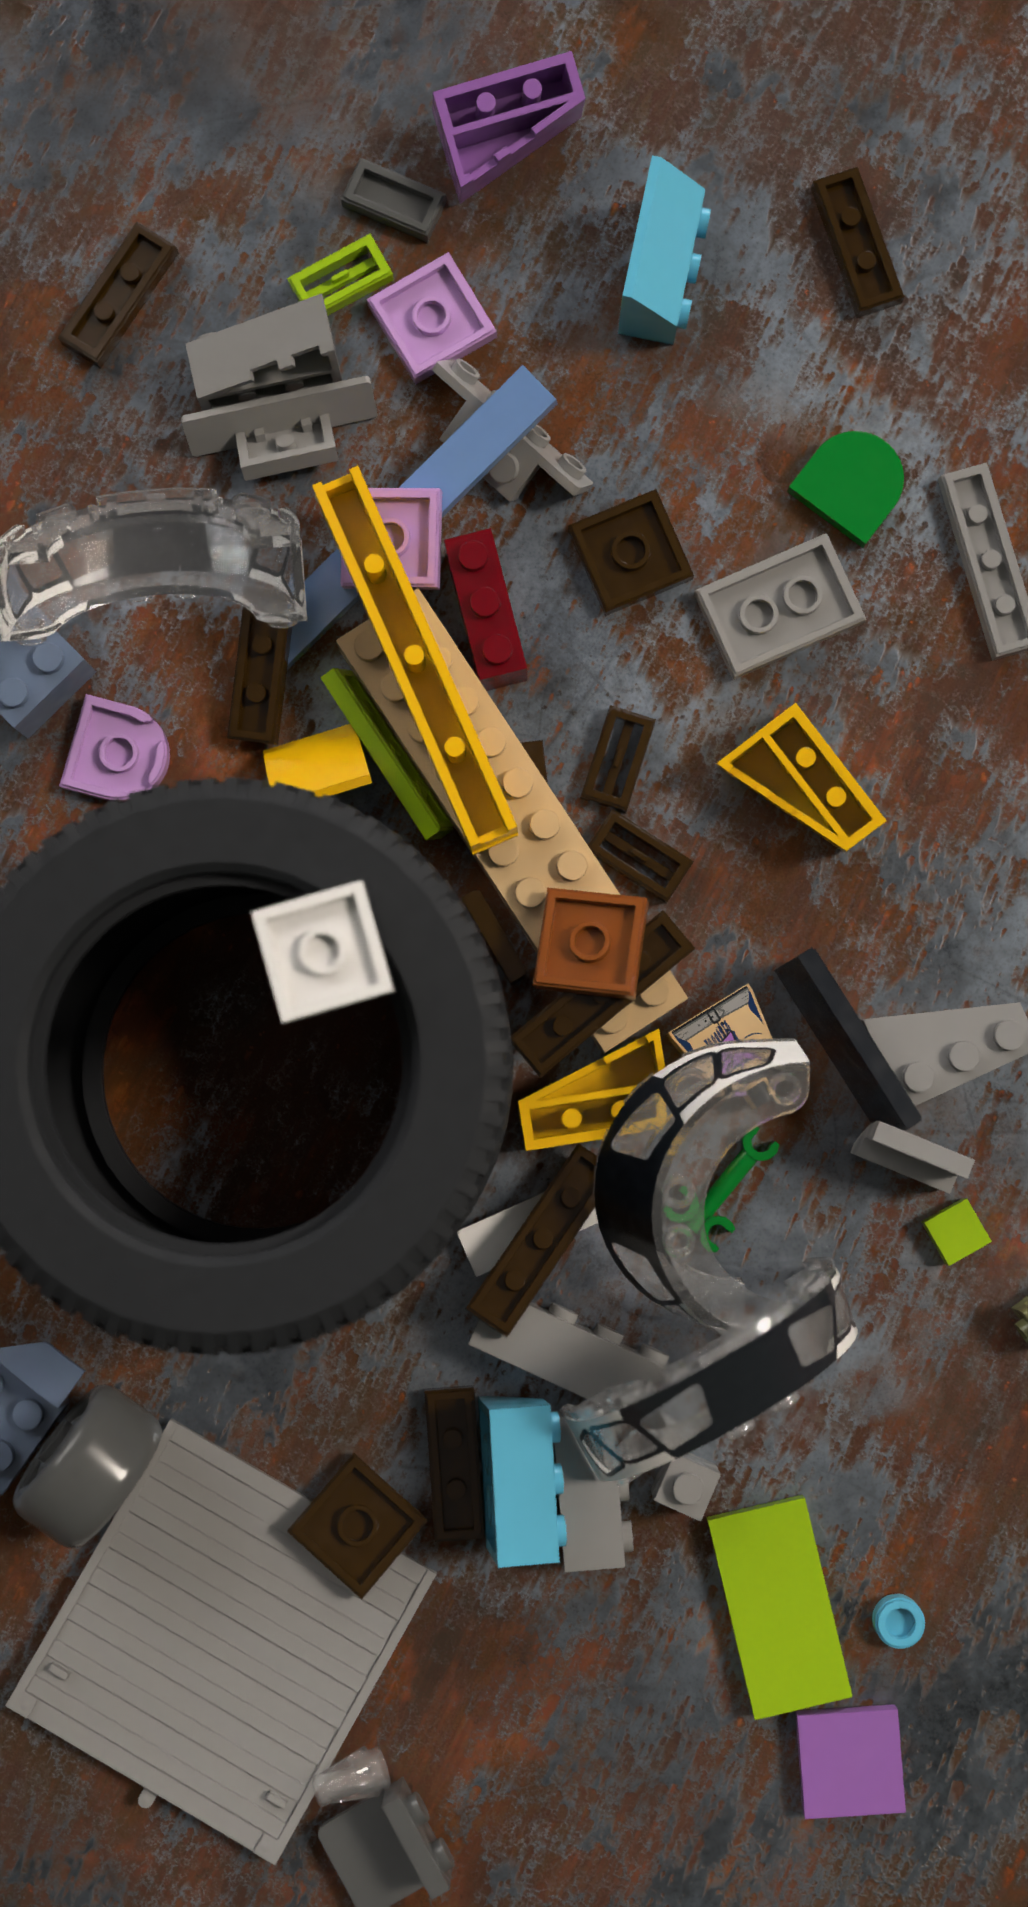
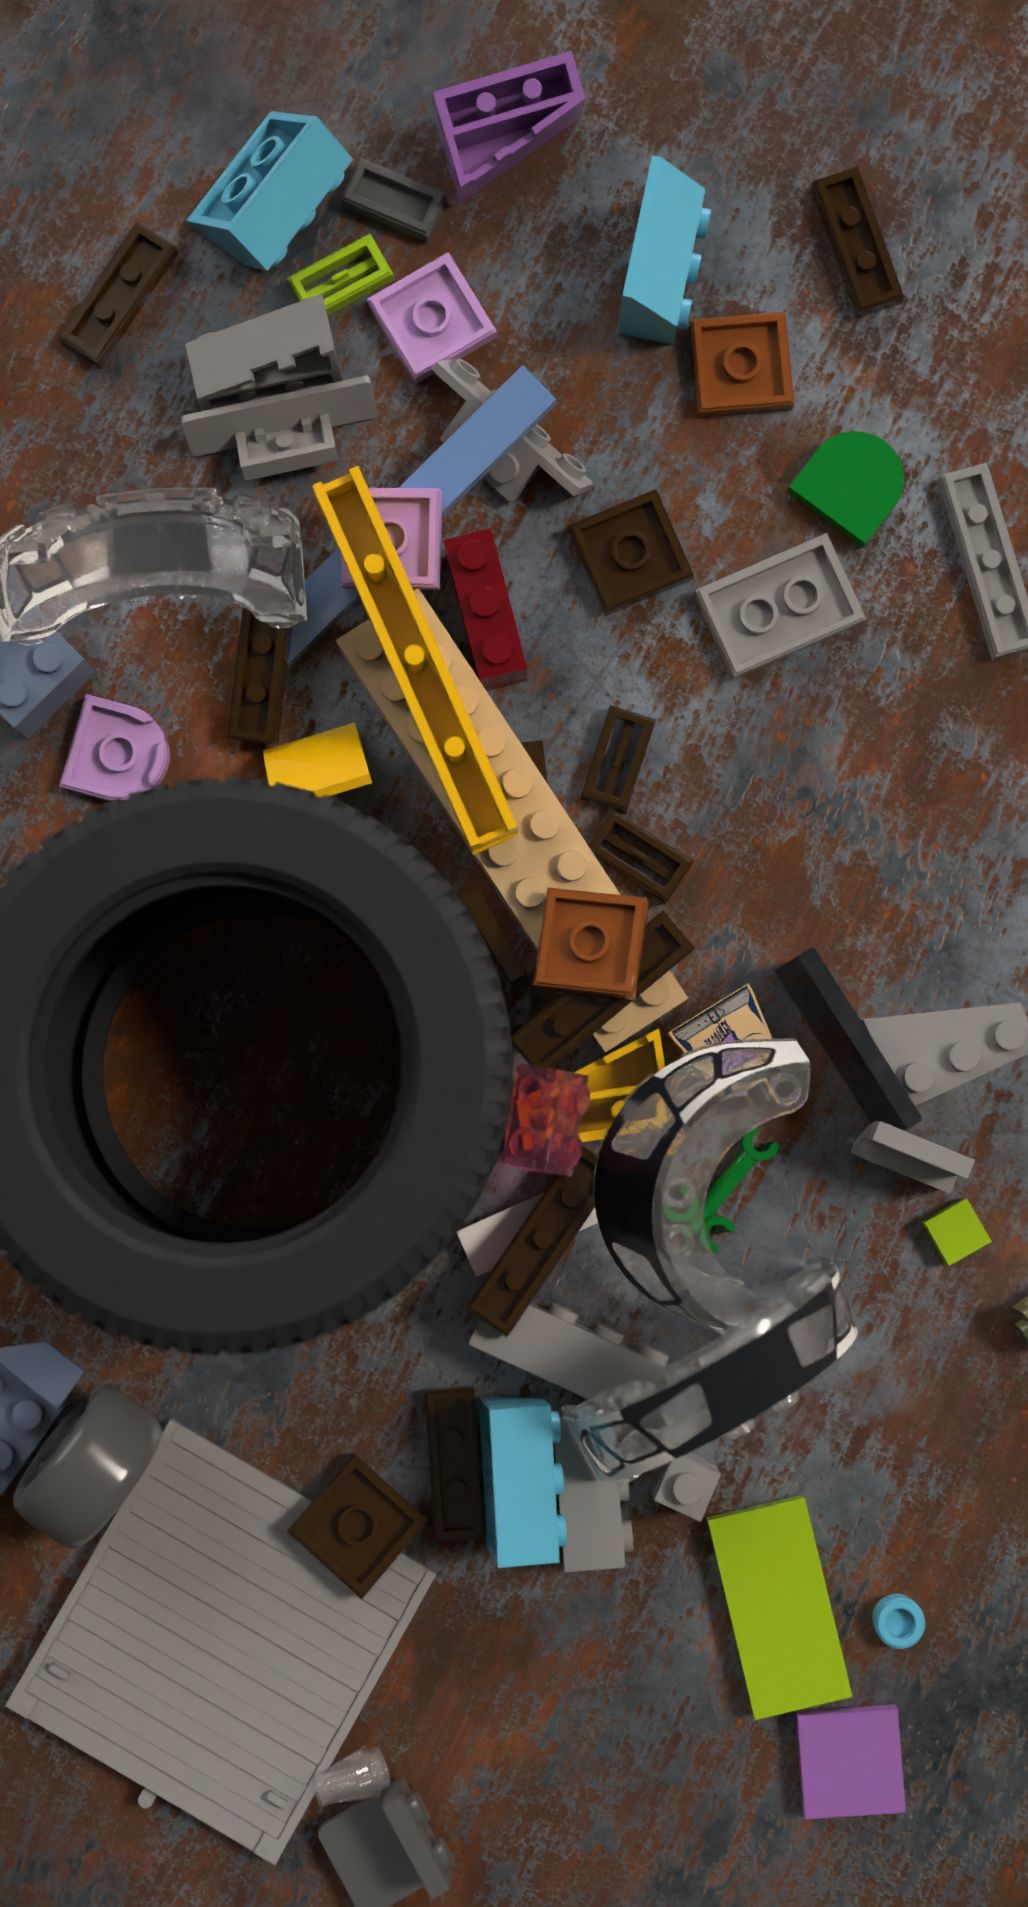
white plate [251,880,395,1023] -> none
lime tile [320,668,454,840] -> none
yellow wedge [716,703,887,852] -> none
none -> medium azure slope [186,111,353,271]
none -> clear pink bracket [501,1064,590,1176]
none -> dark orange tile [689,312,794,418]

